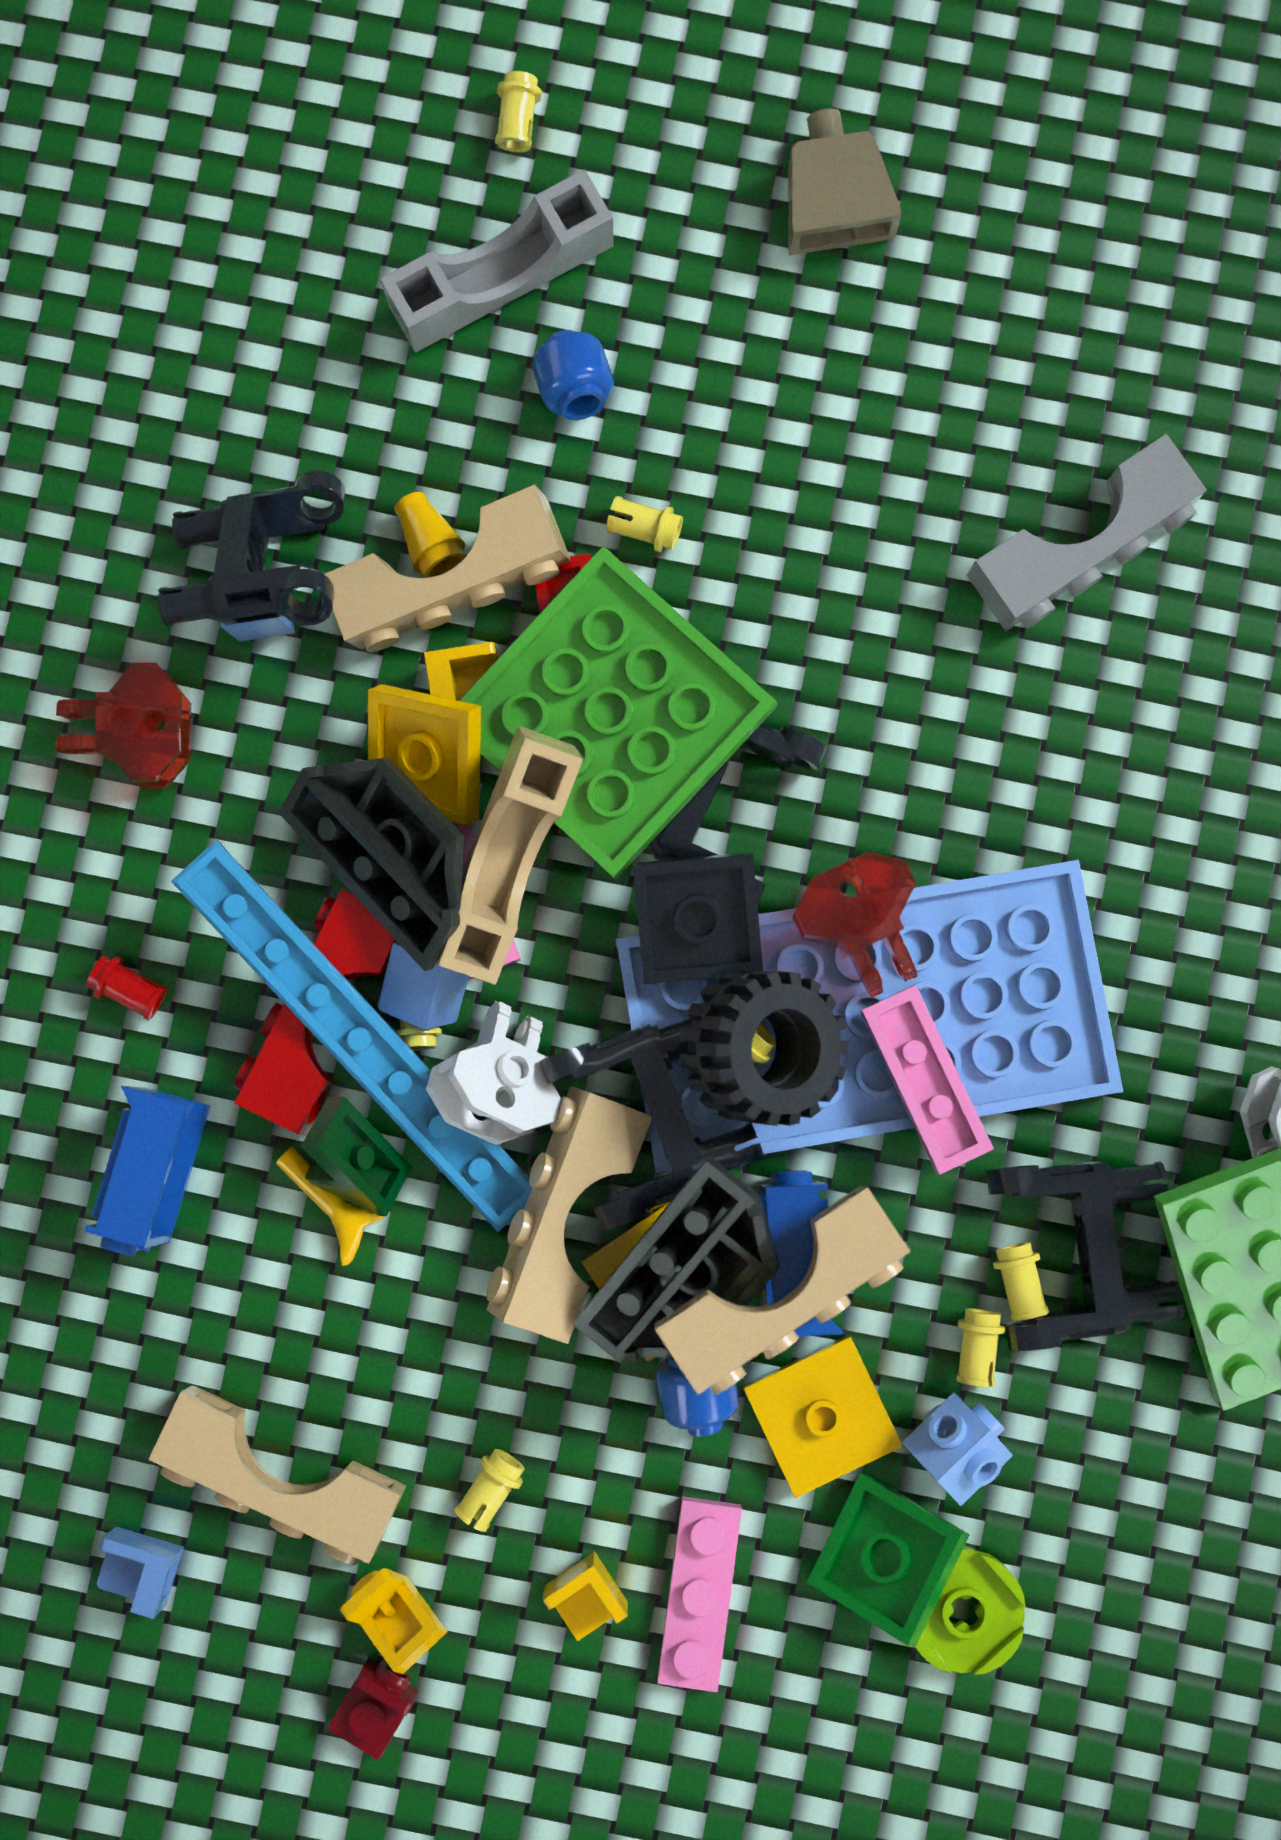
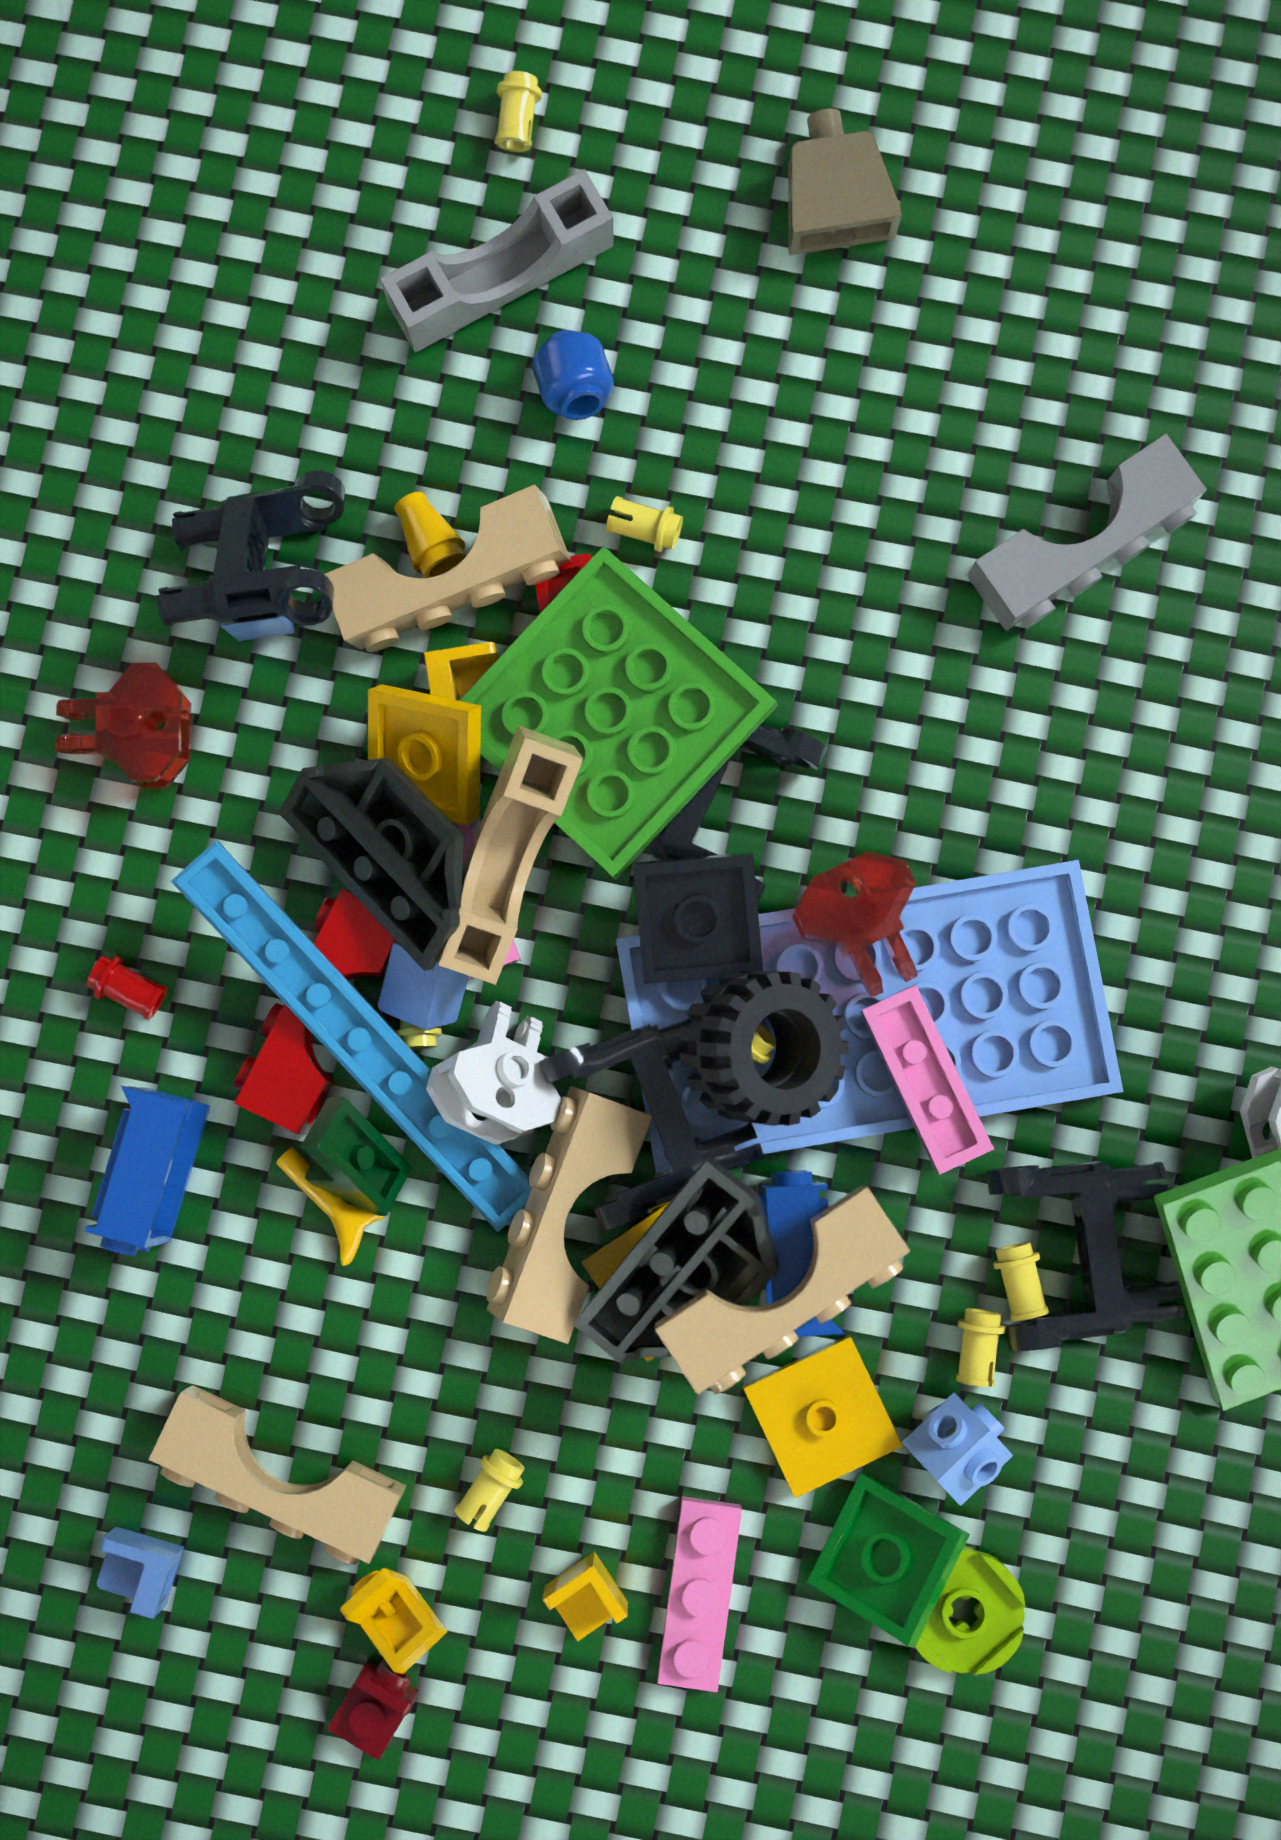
blue head [656,1356,739,1436] -> none

